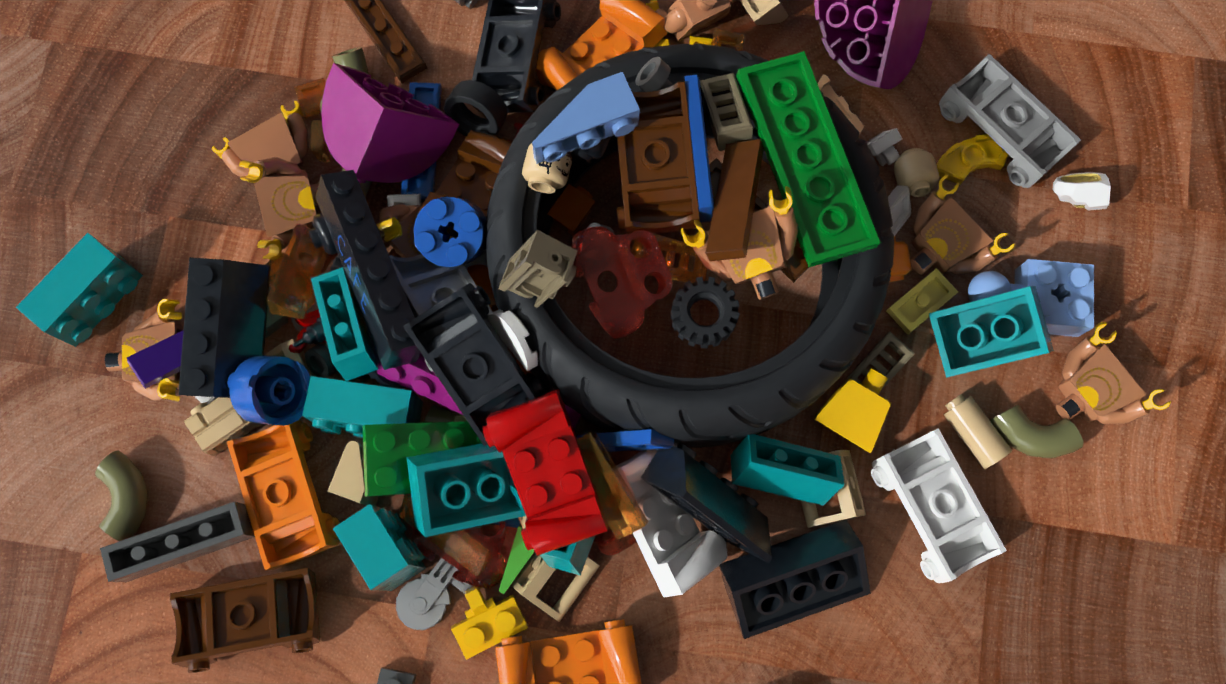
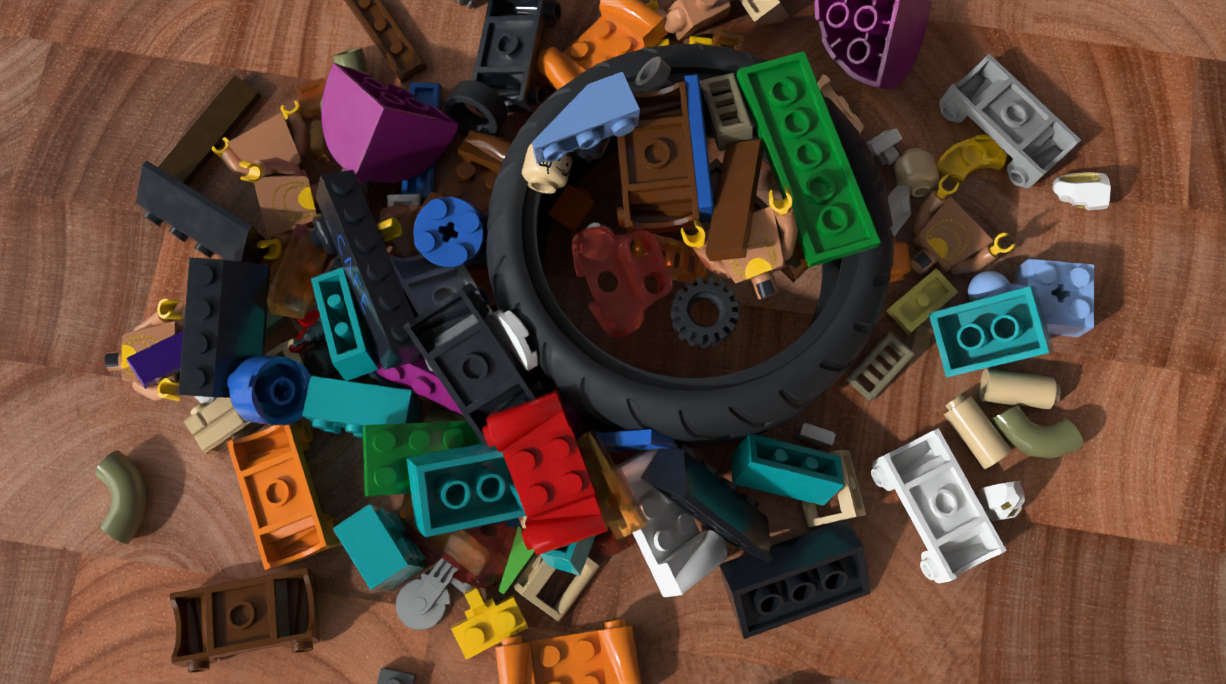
teal brick [16,233,143,347] -> none
dark grey brick [100,501,255,583] -> none
tan tile [328,441,379,506] -> none
dark tan hinge [498,230,577,308] -> none
yellow torso [813,368,891,453] -> none
nougat torso [1056,322,1171,425] -> none
none -> black slope [136,160,269,264]
none -> dark brown tile [158,75,261,186]
none -> white tile [795,423,836,449]
none -> white rock [978,481,1025,521]
none -> tan brick [979,369,1061,409]

